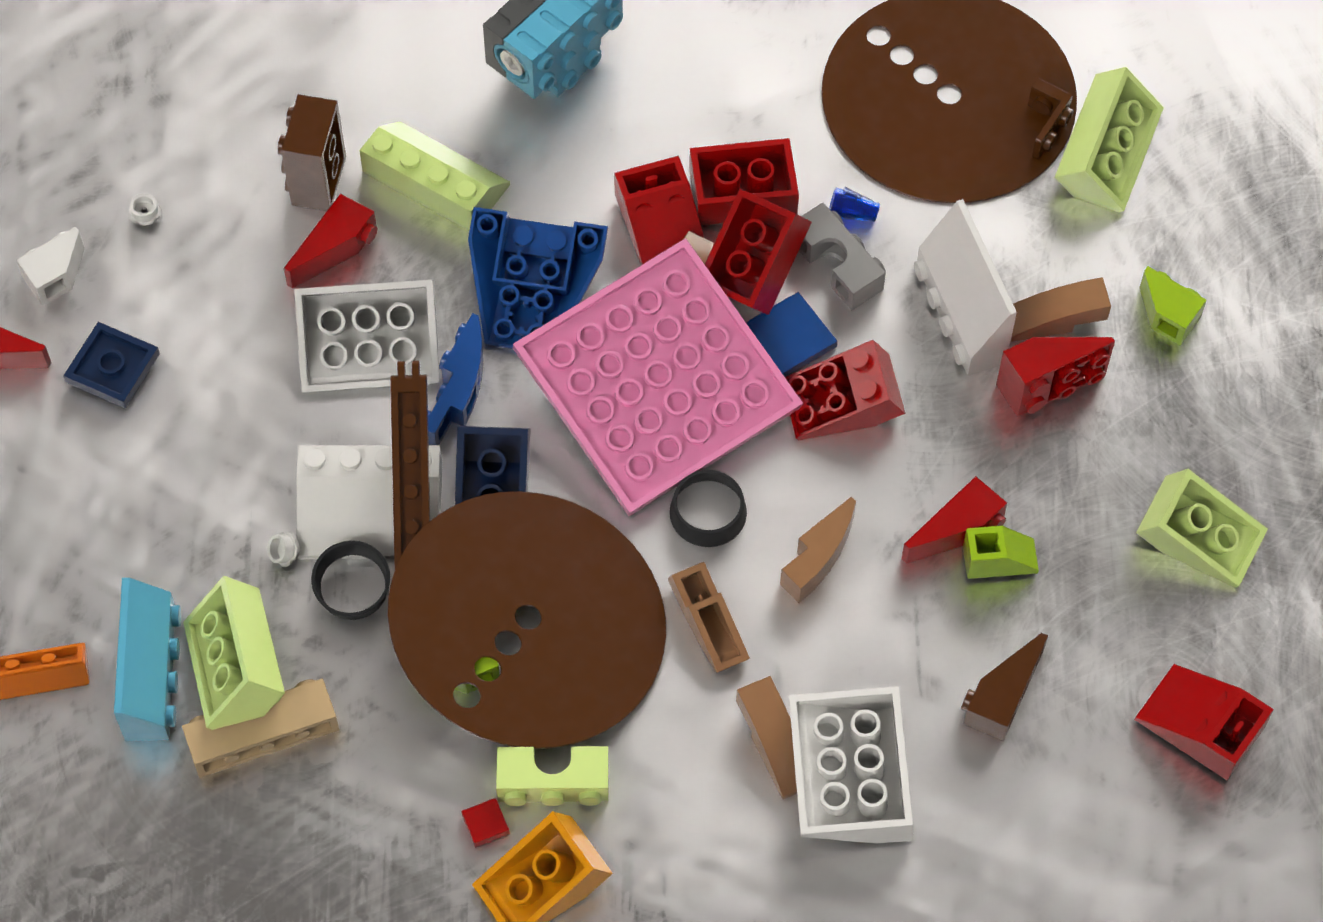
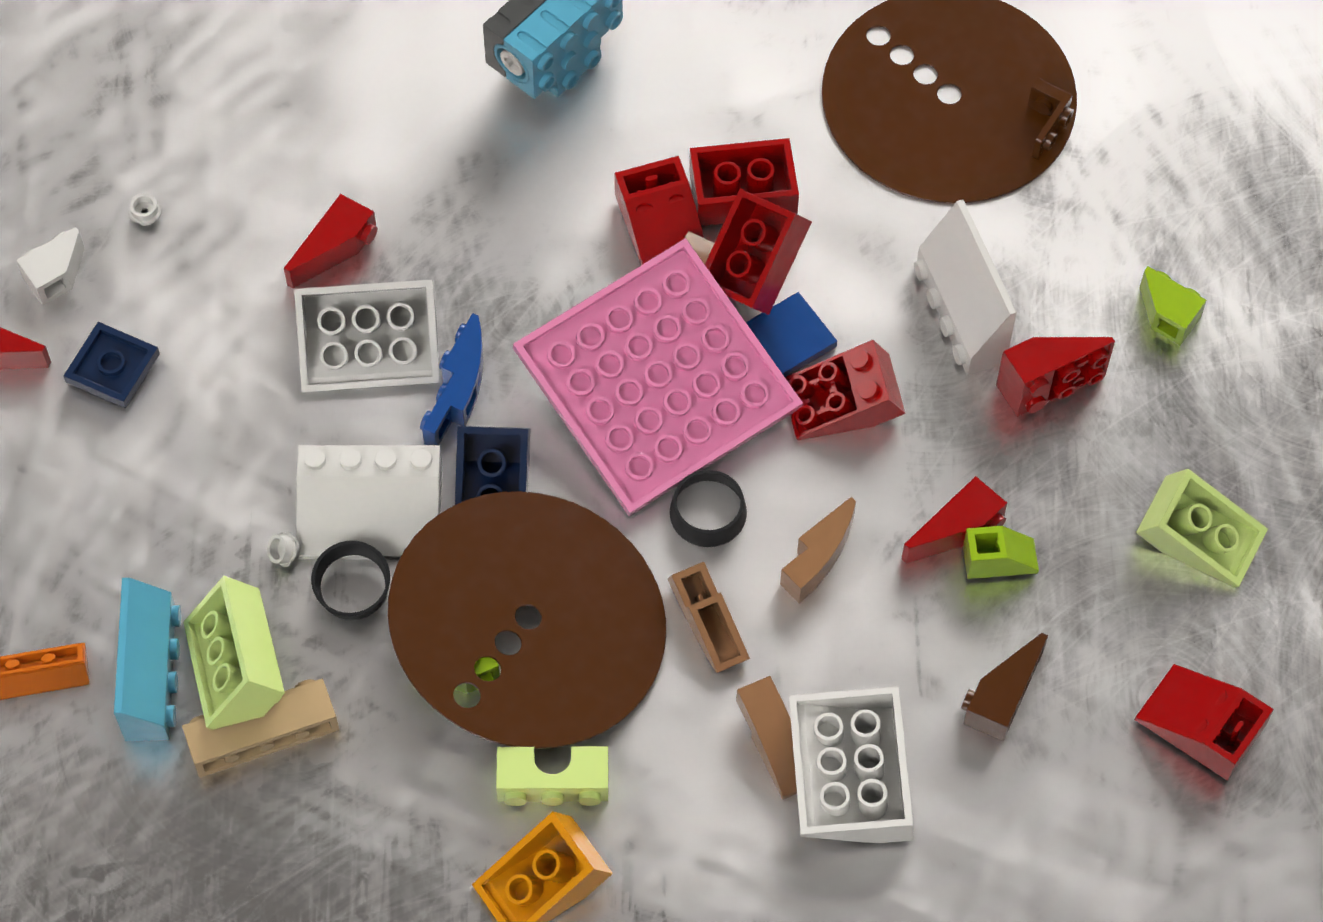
reddish brown brick [278,94,346,211] -> none
yellowish green slope [359,122,510,231] -> none
reddish brown hinge [390,361,430,569] -> none
red tile [461,798,510,848] -> none
blue wedge [468,207,608,349] -> none
light grey arch [799,203,886,311] -> none
clear blue cone [829,186,880,222] -> none
medium nougat slope [1010,277,1111,342] -> none
yellowish green slope [1054,67,1164,212] -> none

